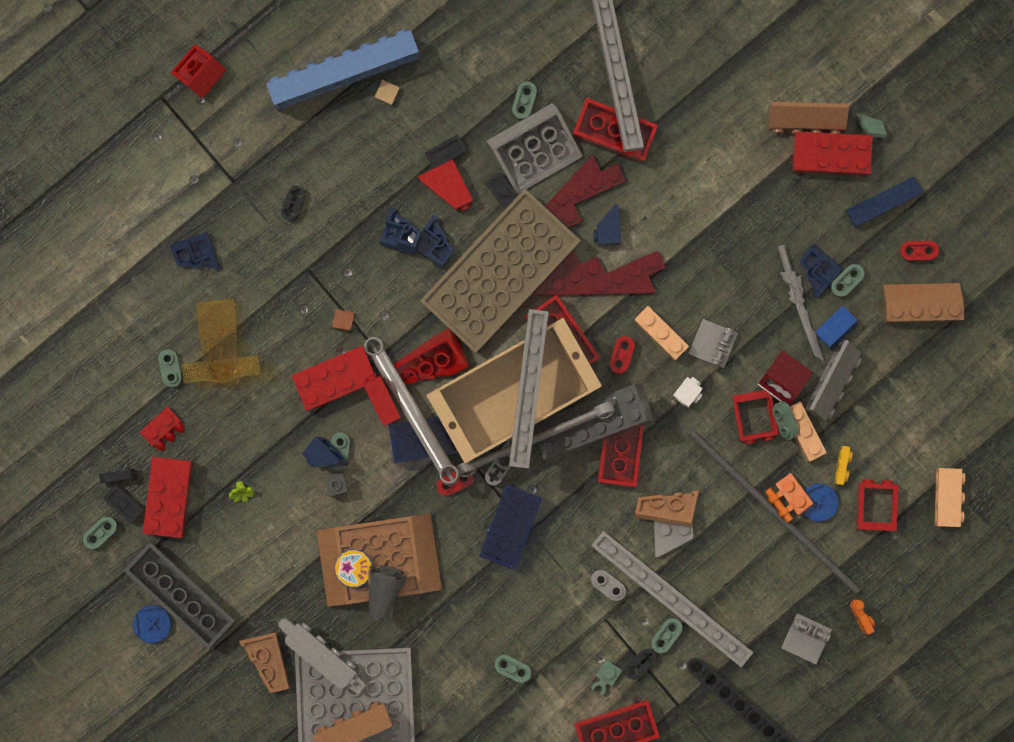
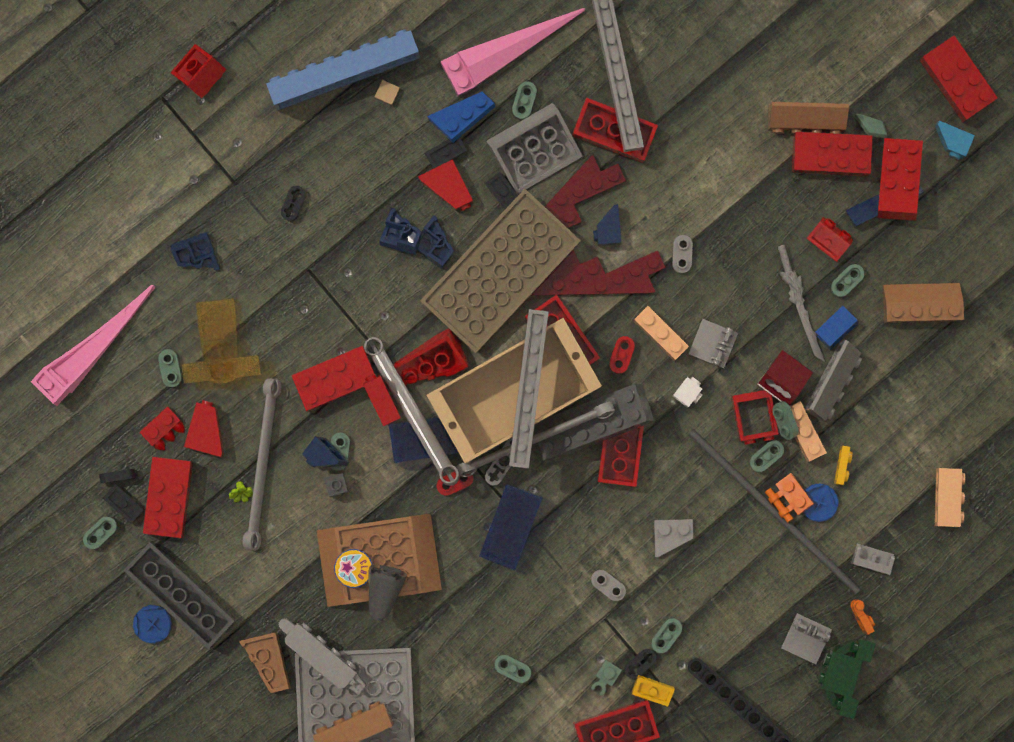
dark orange slope [332,309,355,331] -> none
light grey plate [591,531,753,667] -> none
medium nougat wing [635,490,699,527] -> none
dark blue slope [799,244,843,298] -> none
red window [856,479,898,531] -> none
red plate [900,241,939,261] -> none
none -> bright pink plate [31,285,155,406]
none -> red slope [184,400,224,457]
none -> light grey piece [243,378,282,551]
none -> blue wing [427,92,496,143]
none -> bright pink plate [440,8,585,96]
none -> yellow plate [632,675,675,707]
none -> light grey plate [672,235,693,274]
none -> sand green plate [749,440,784,472]
none -> red bracket [806,217,853,262]
none -> dark green piece [818,638,876,719]
none -> light grey hinge [851,543,895,575]
none -> red brick [878,138,923,221]
none -> red brick [919,36,998,122]
none -> dark azure slope [935,121,975,160]

